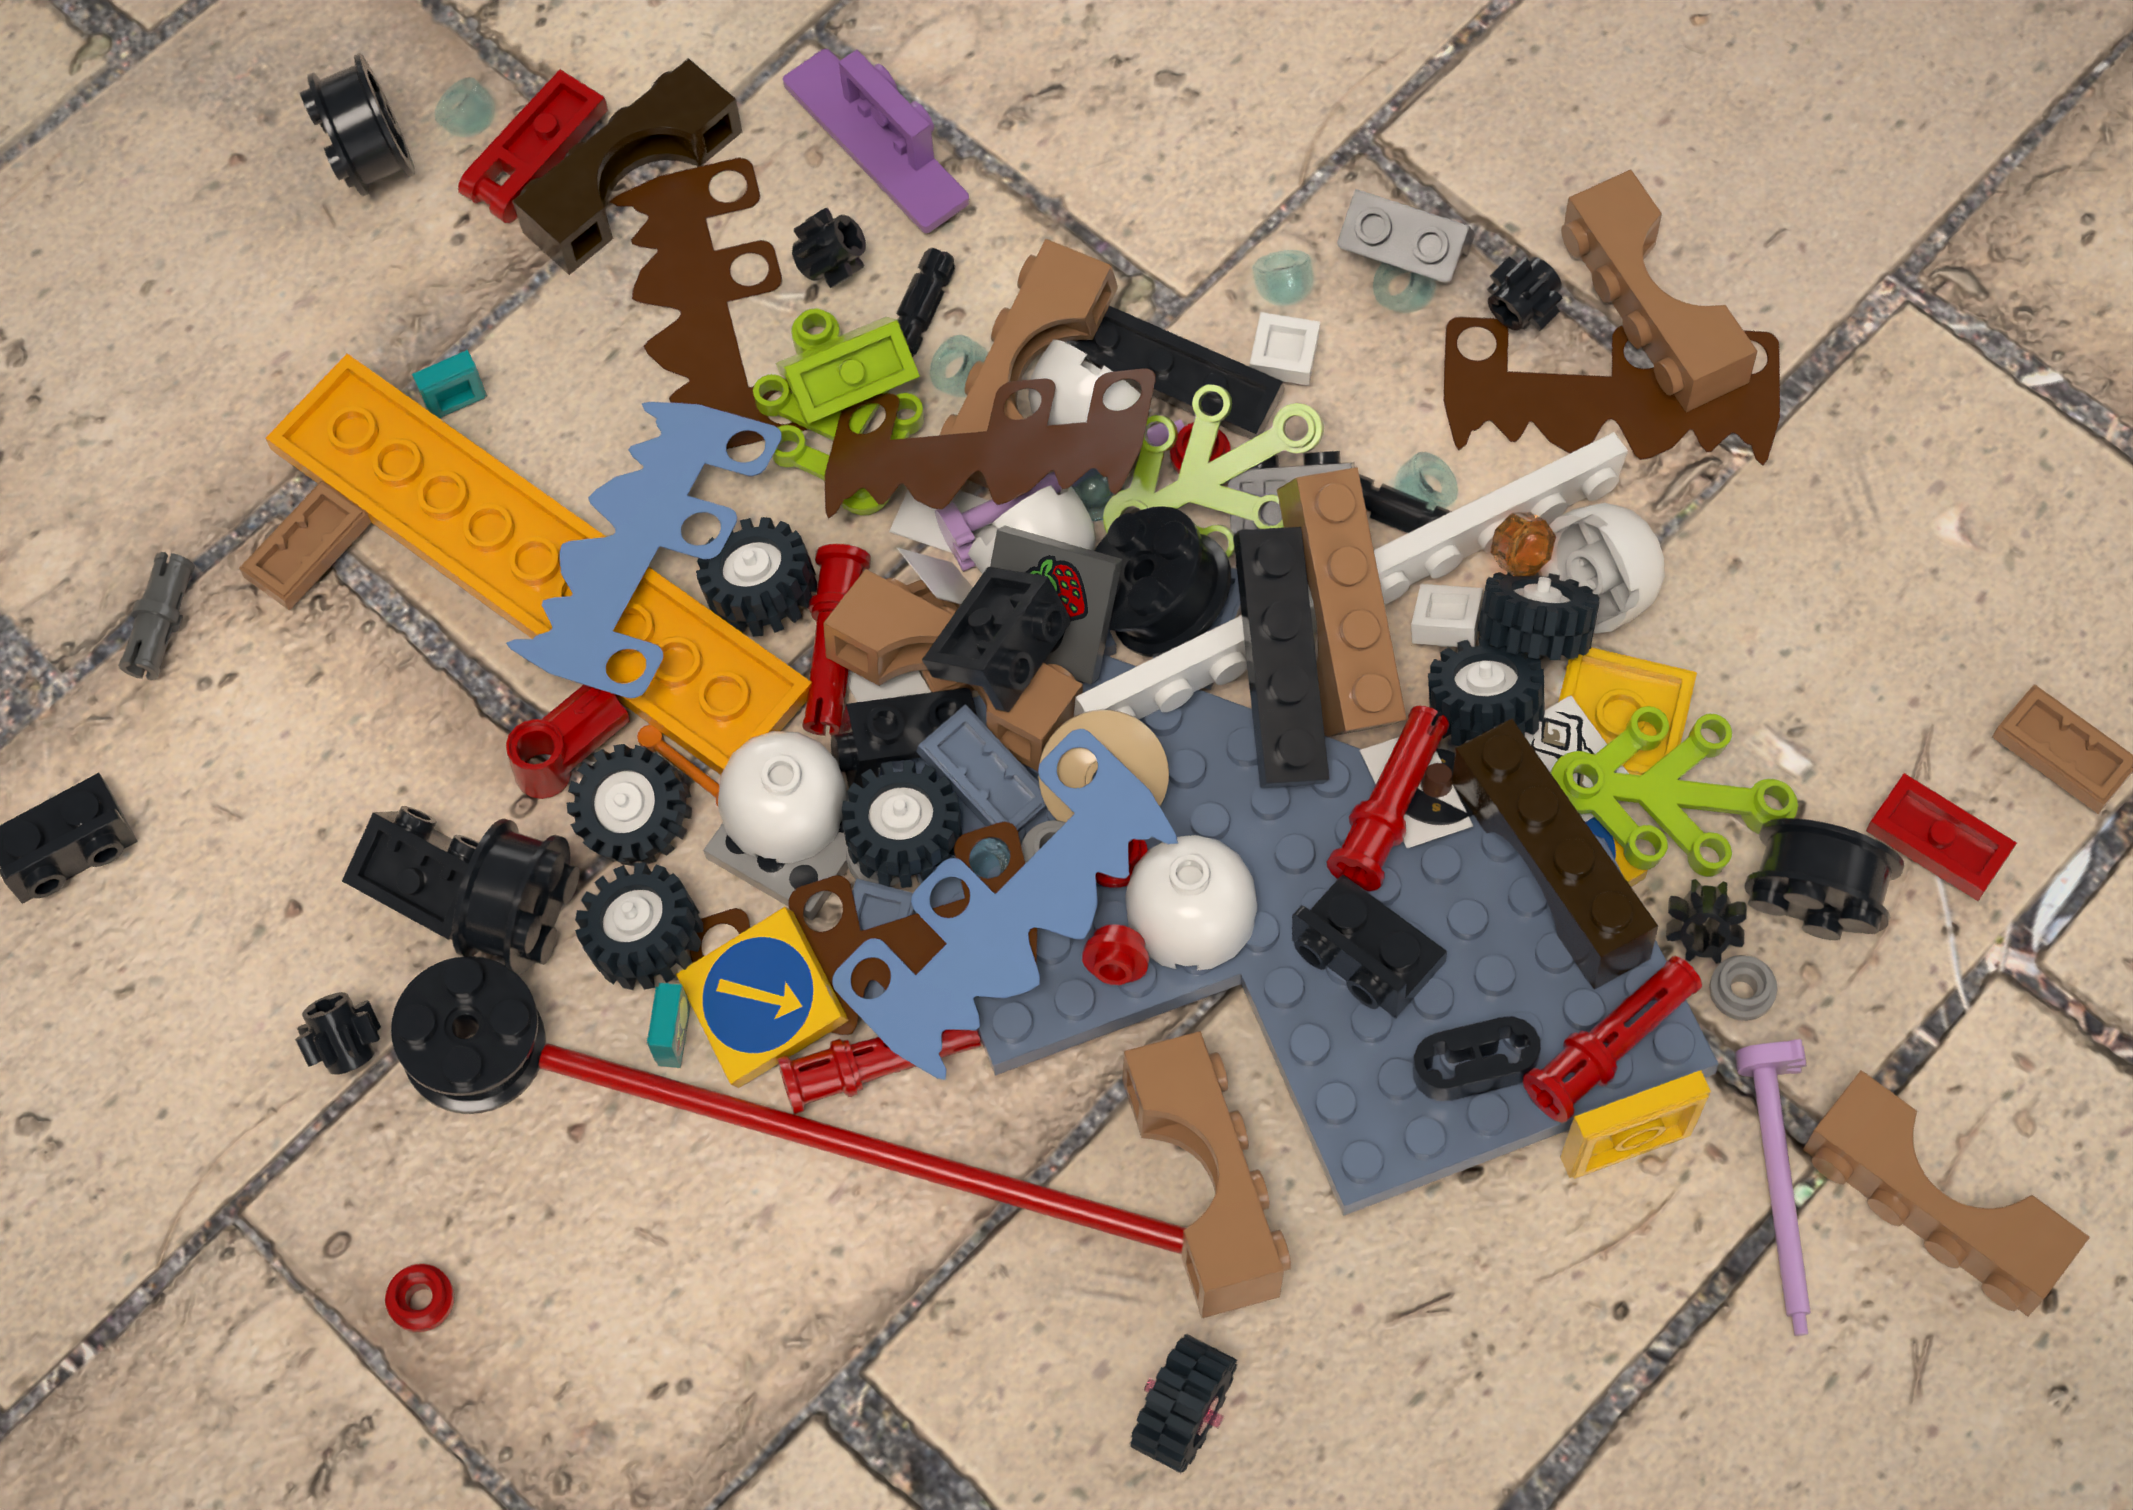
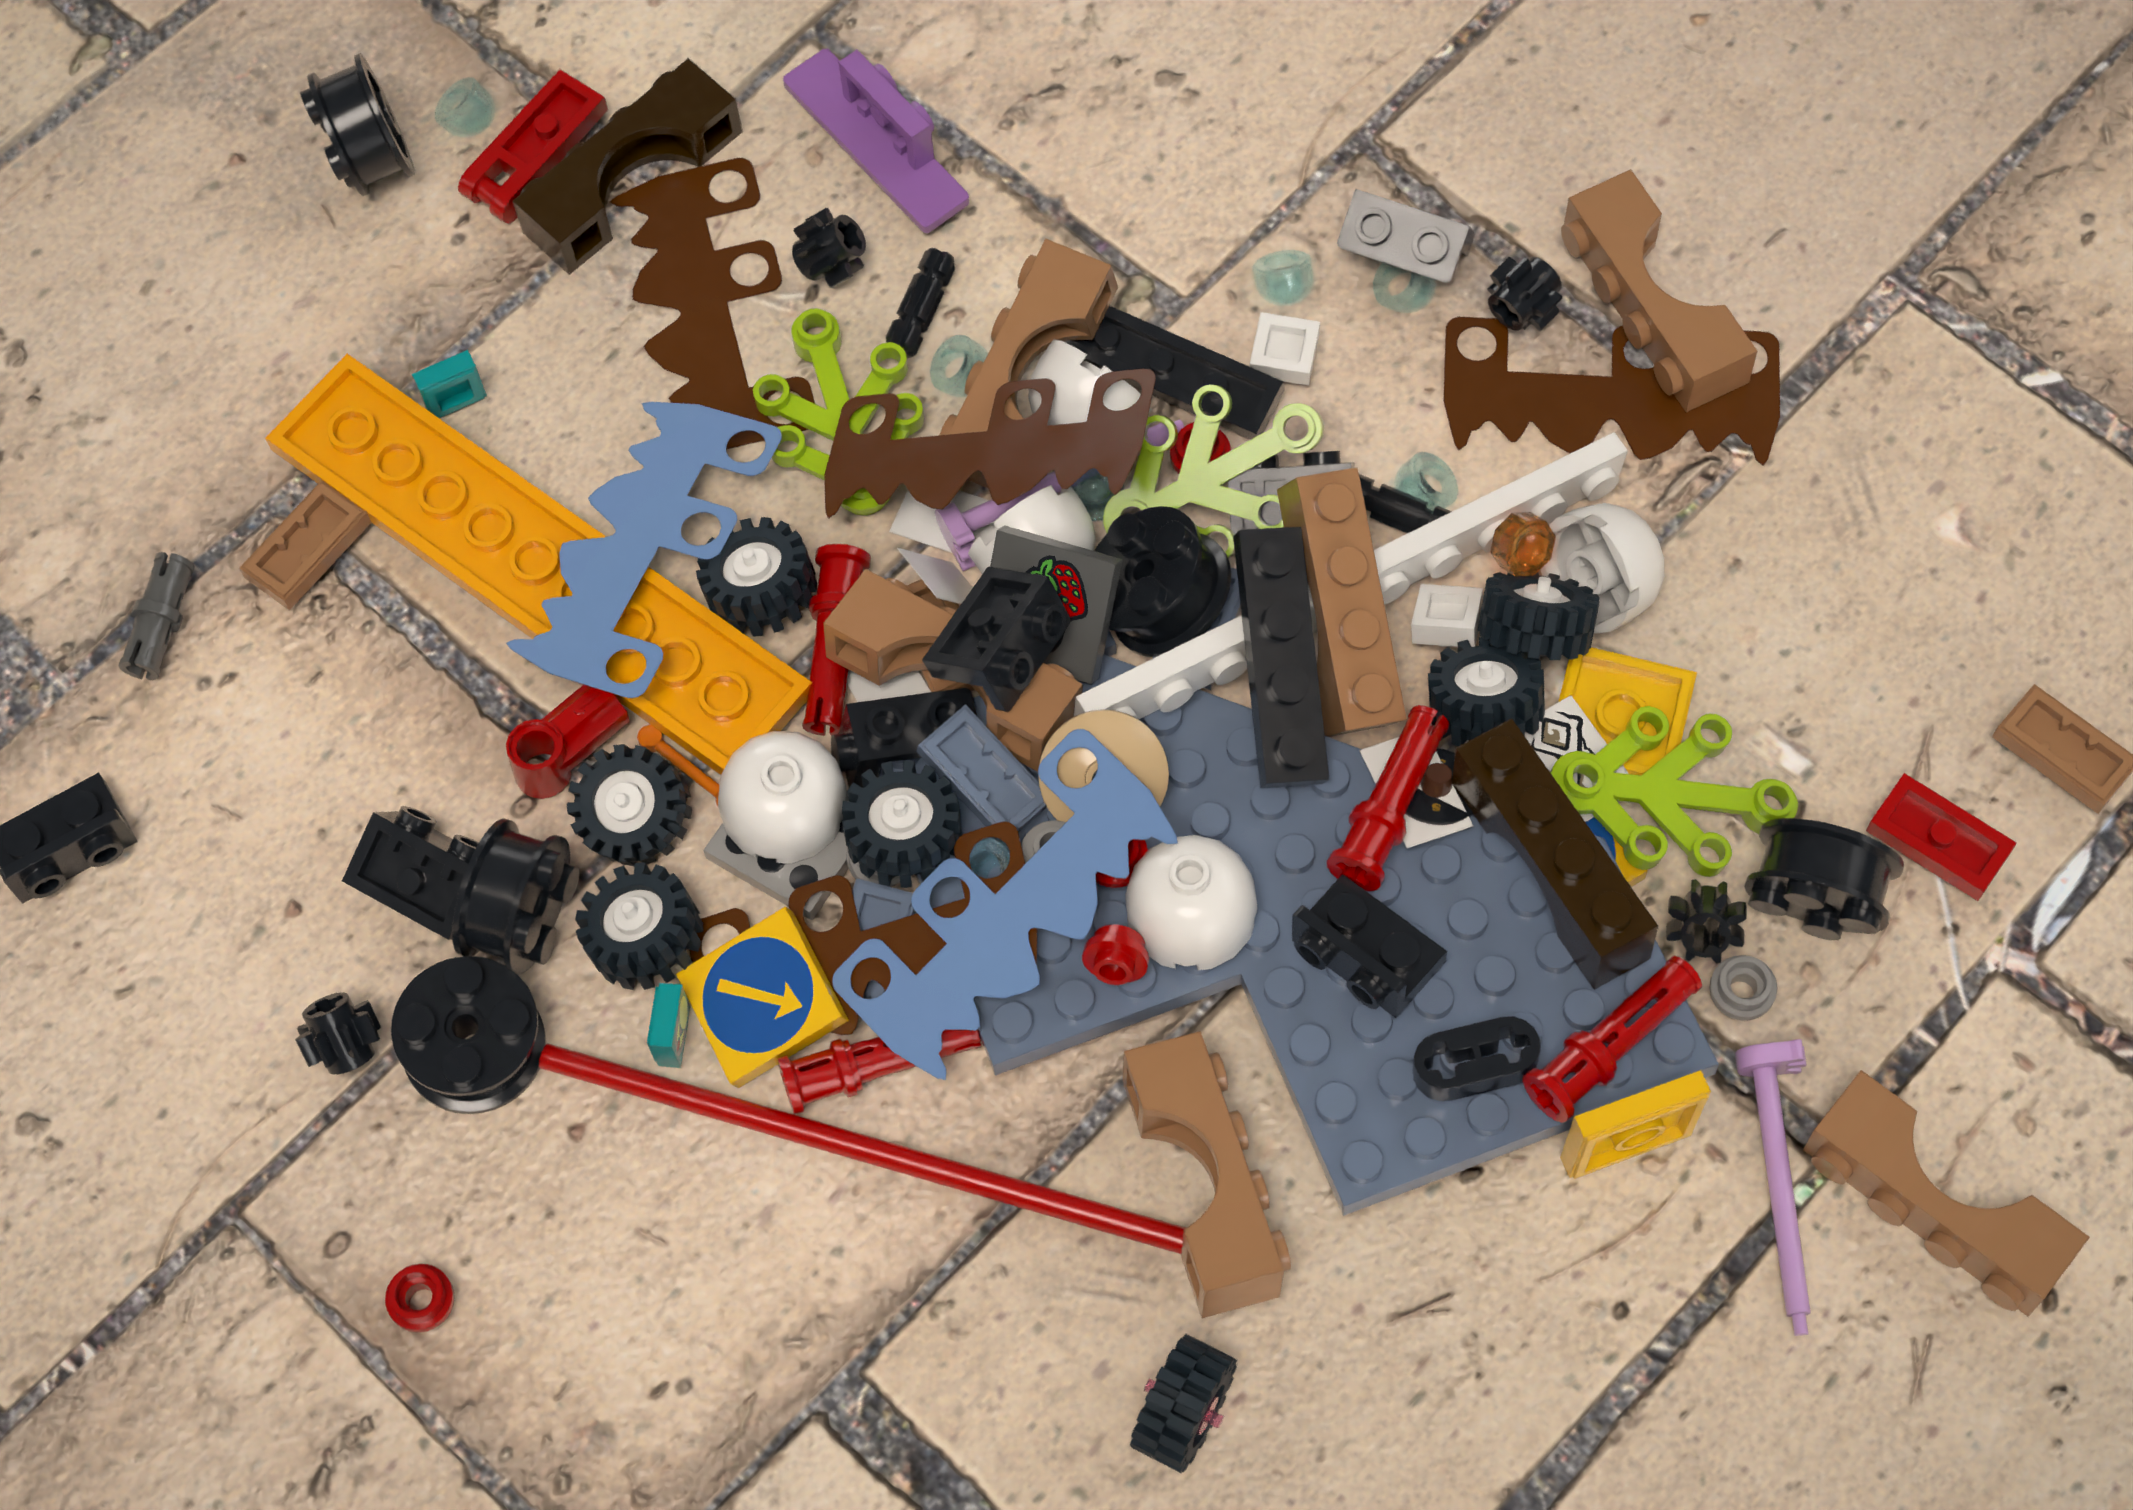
lime panel [775,317,920,424] -> none

